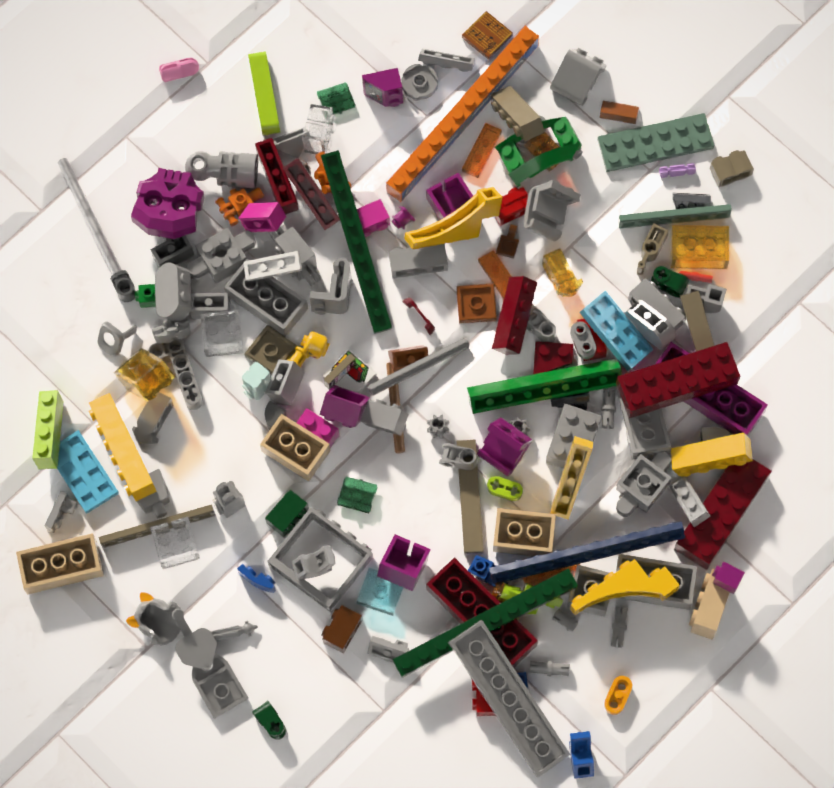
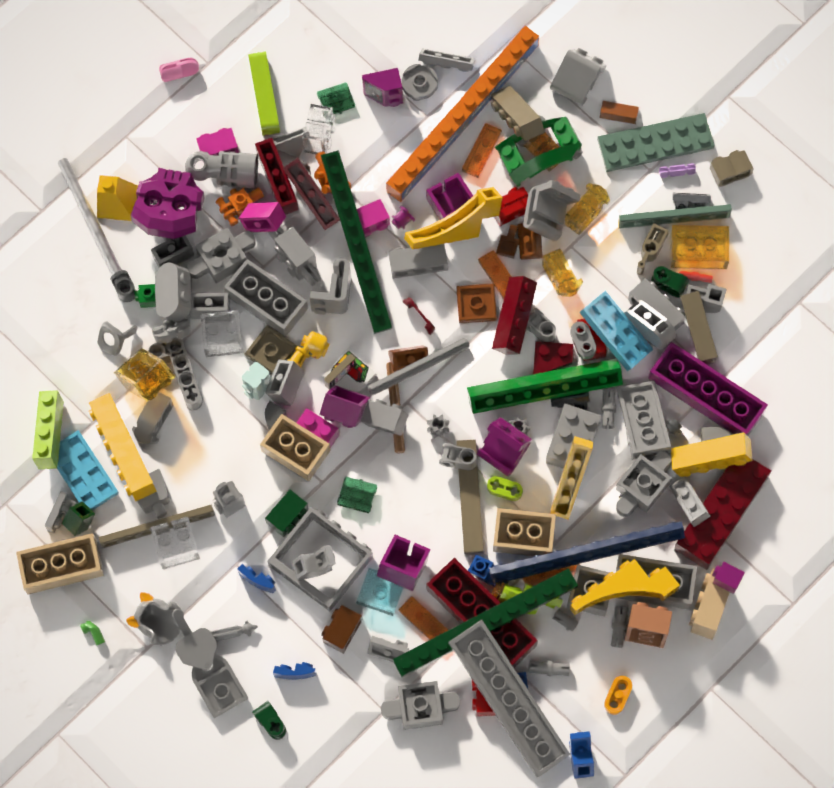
white plate [244,251,302,281] -> none
dark orange tile [462,11,513,60] -> none
dark red brick [616,342,741,419] -> none
none -> dark green brick [61,501,95,536]
none -> bright green arm [80,621,106,646]
none -> yellow slope [97,175,138,221]
none -> dark pink brick [196,127,239,163]
none -> blue slope [273,662,317,680]
none -> light grey brick [381,681,460,730]
none -> clear orange tile [398,596,448,640]
none -> dark orange slope [517,223,543,260]
none -> clear yellow piece [565,183,610,235]
none -> nougat brick [624,602,672,648]
none -> dark grey plate [666,419,683,436]

